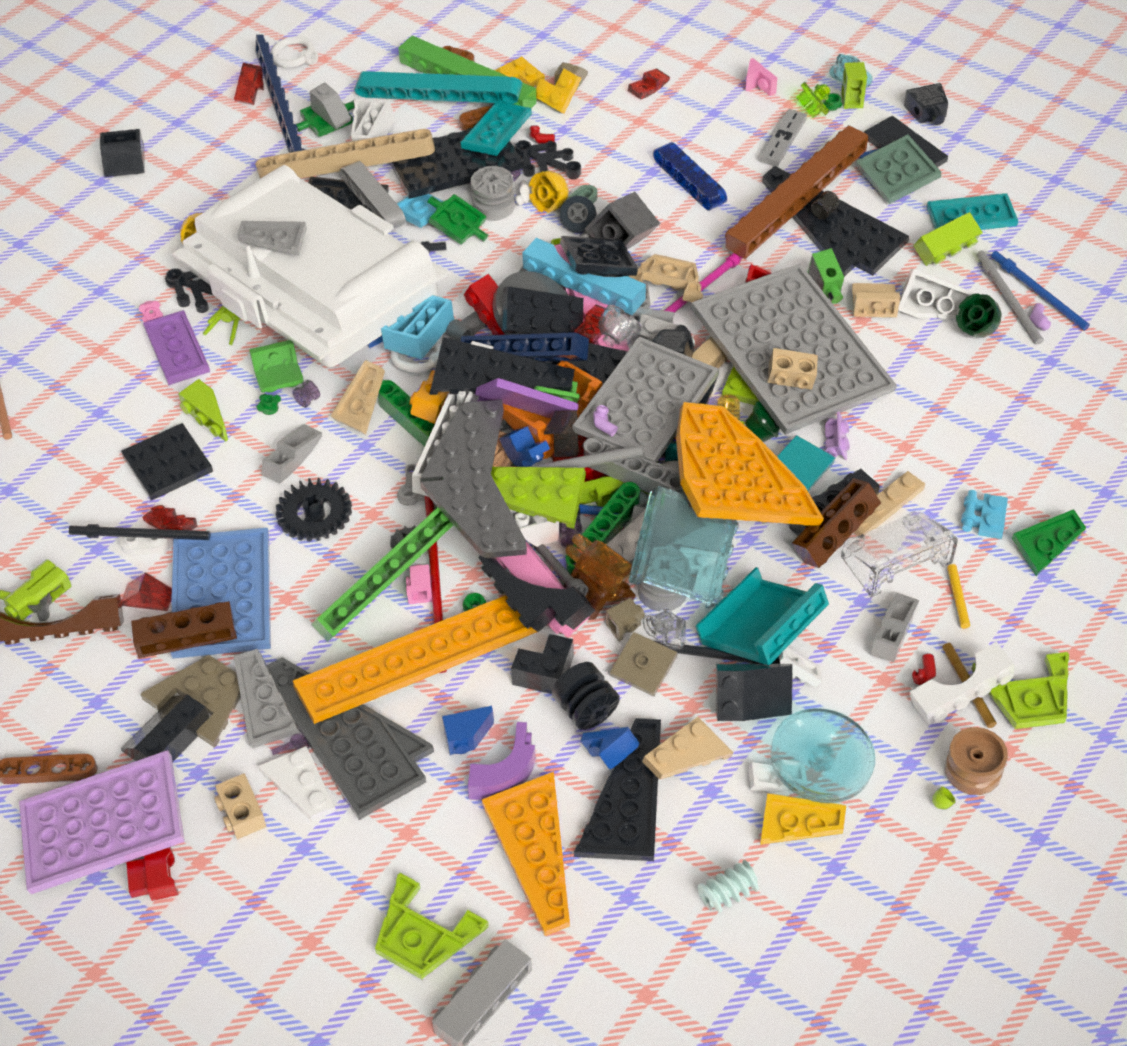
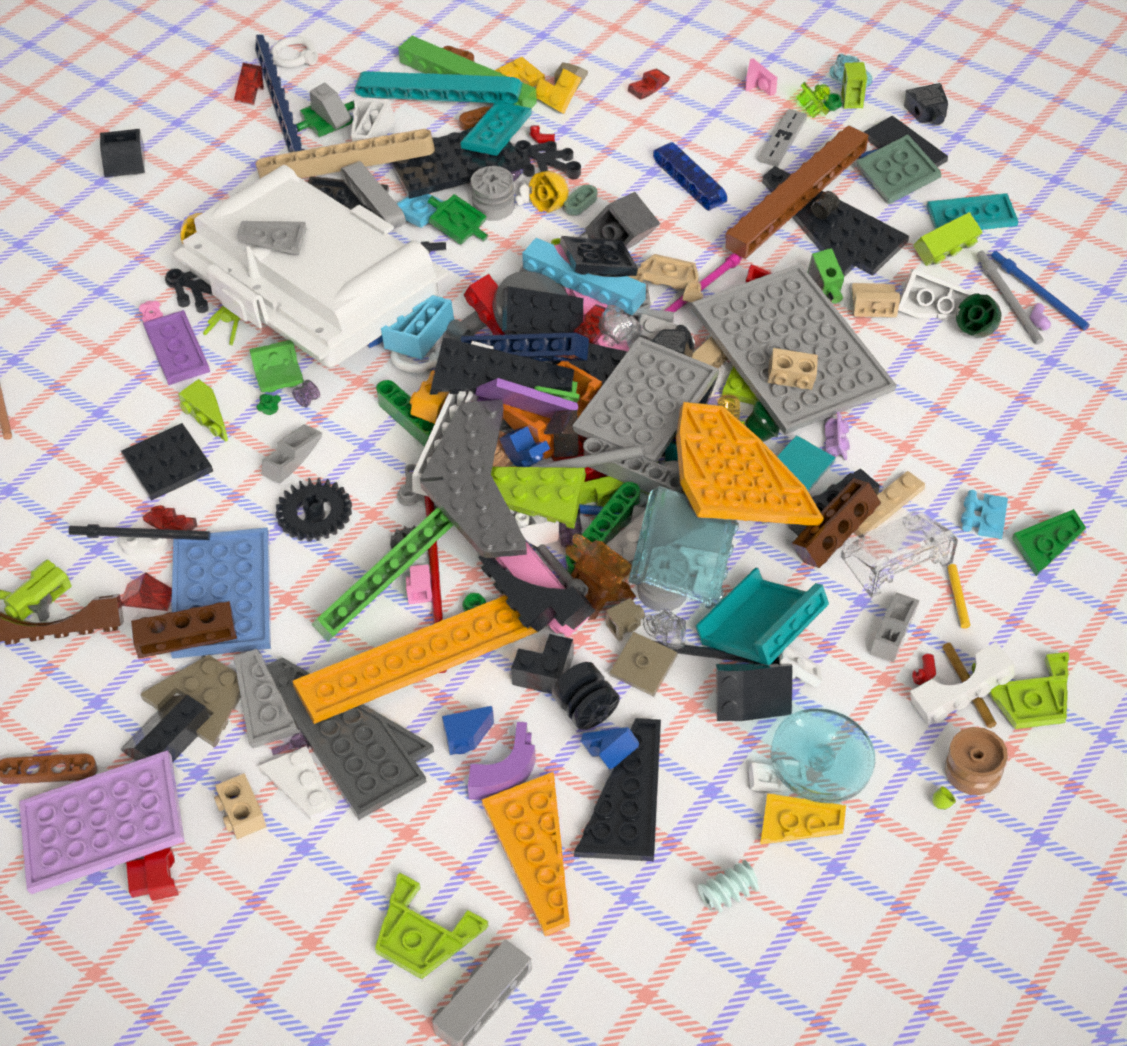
tan wing [331,360,385,435] -> none
black wheel [560,196,597,233] -> none
lavender arm [593,405,618,437] -> none
tan wing [642,717,733,780] -> none

